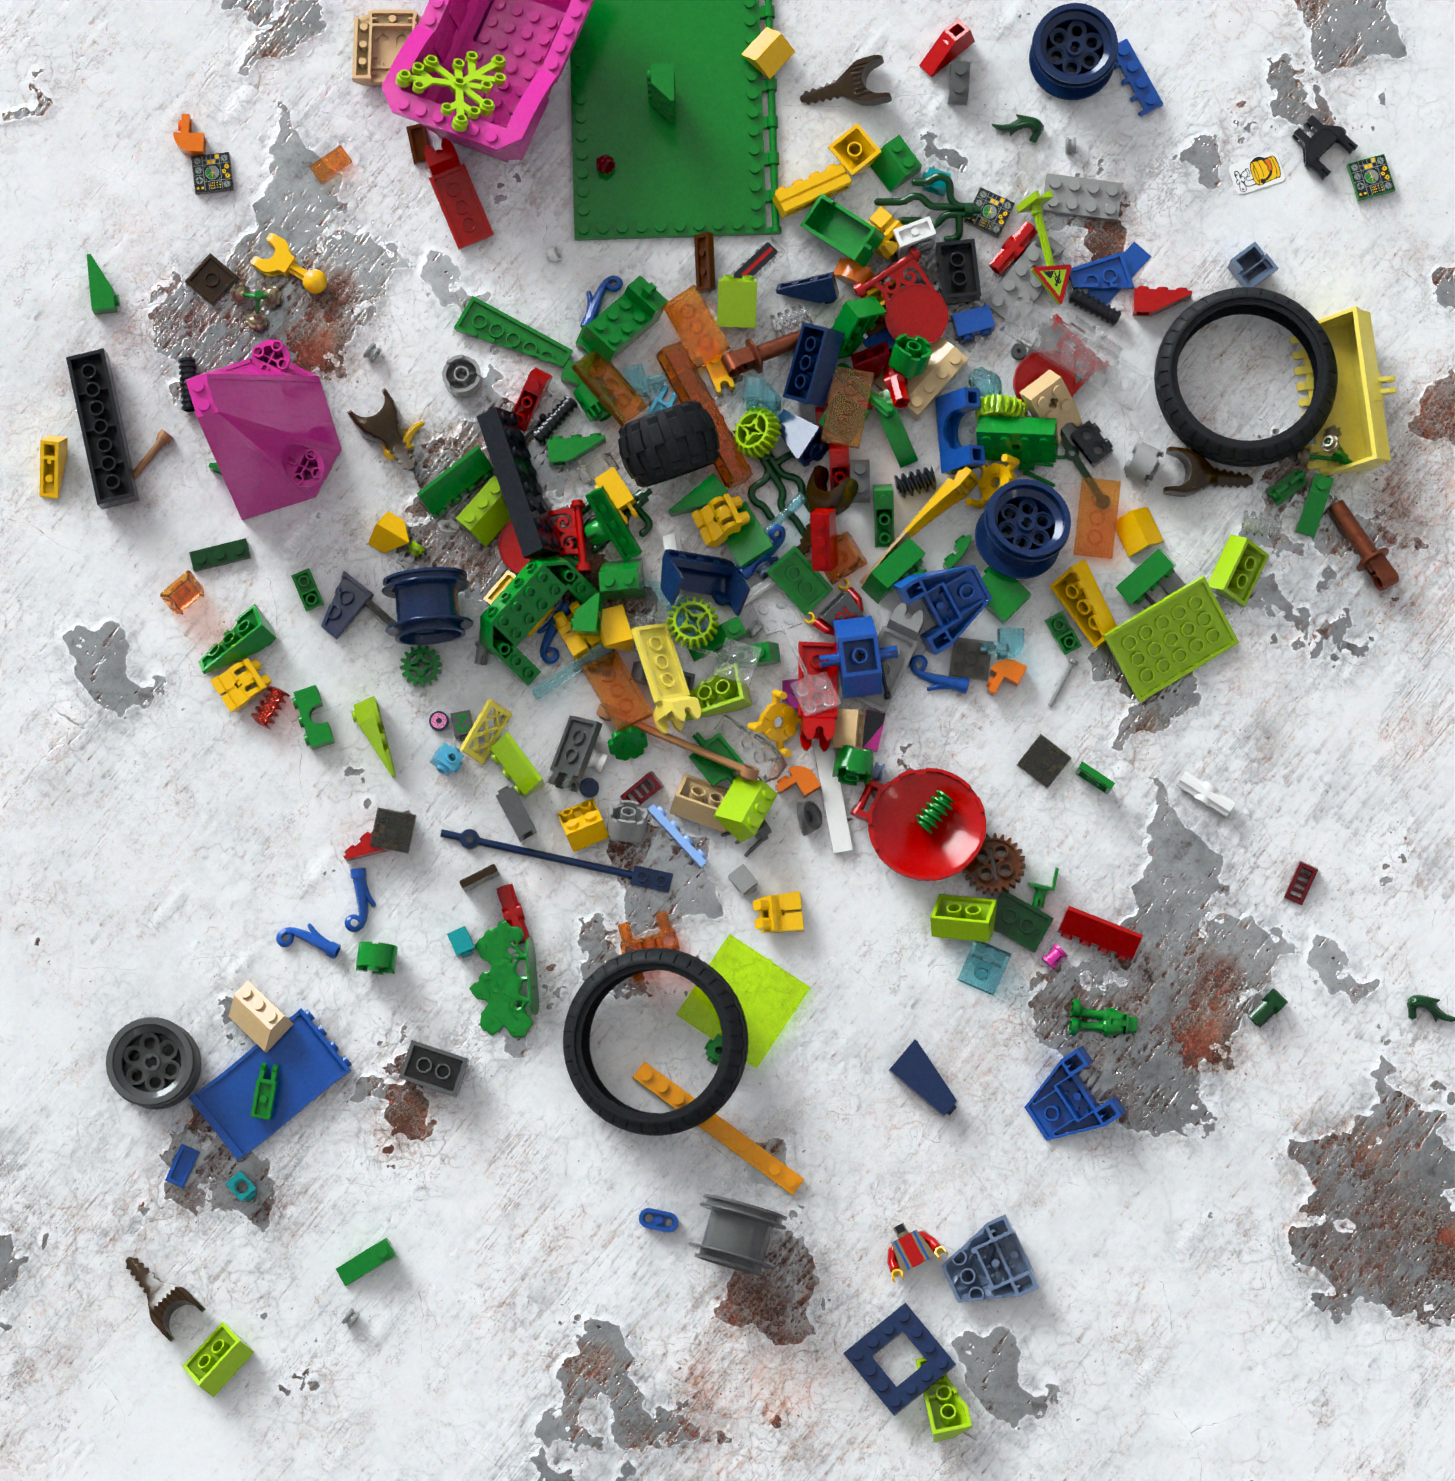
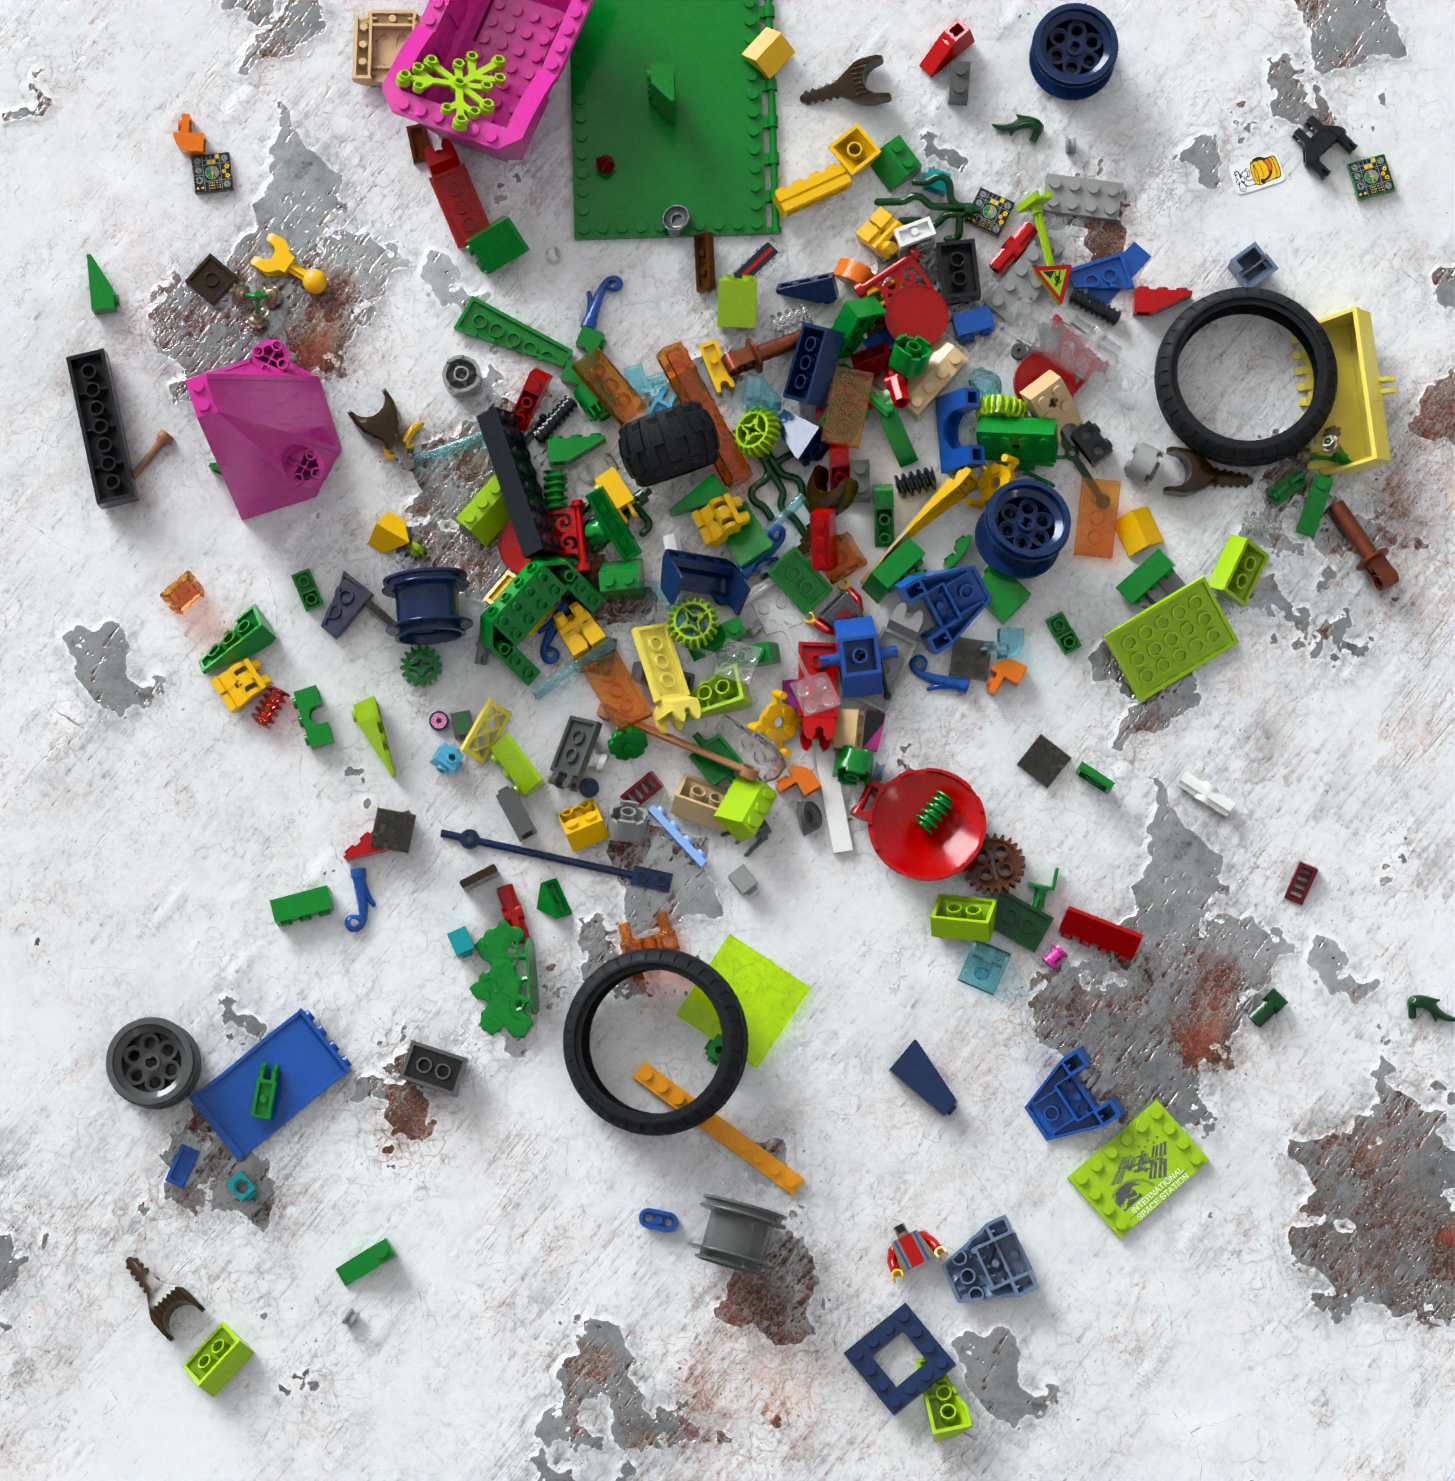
yellow slope [39,435,68,499] -> none
black piece [178,357,197,412] -> none
dark green plate [189,538,251,572] -> none
tan slope [229,981,293,1053] -> none
blue plant [276,923,341,959] -> none
clear orange tile [309,145,352,183] -> none
green brick [356,942,398,975] -> none
light grey bush [363,343,382,362] -> none
green slope [416,445,494,519] -> none
green slope [571,593,604,636] -> none
green hinge [581,276,668,363] -> none
yellow slope [600,604,633,652] -> none
clear orange tile [664,285,731,369] -> none
yellow hips [753,891,804,933] -> none
green piece [800,193,886,268] -> none
light grey piece [1048,658,1078,707] -> none
yellow wedge [1049,559,1117,648] -> none
green piece [1069,999,1138,1036] -> none
blue hinge [1114,39,1163,117] -> none
none -> green brick [270,885,335,927]
none -> clear light blue piece [402,430,484,470]
none -> green slope [465,216,530,274]
none -> green slope [537,878,572,919]
none -> green piece [543,470,568,511]
none -> dark grey piece [662,204,691,238]
none -> lime plate [1067,1100,1209,1239]

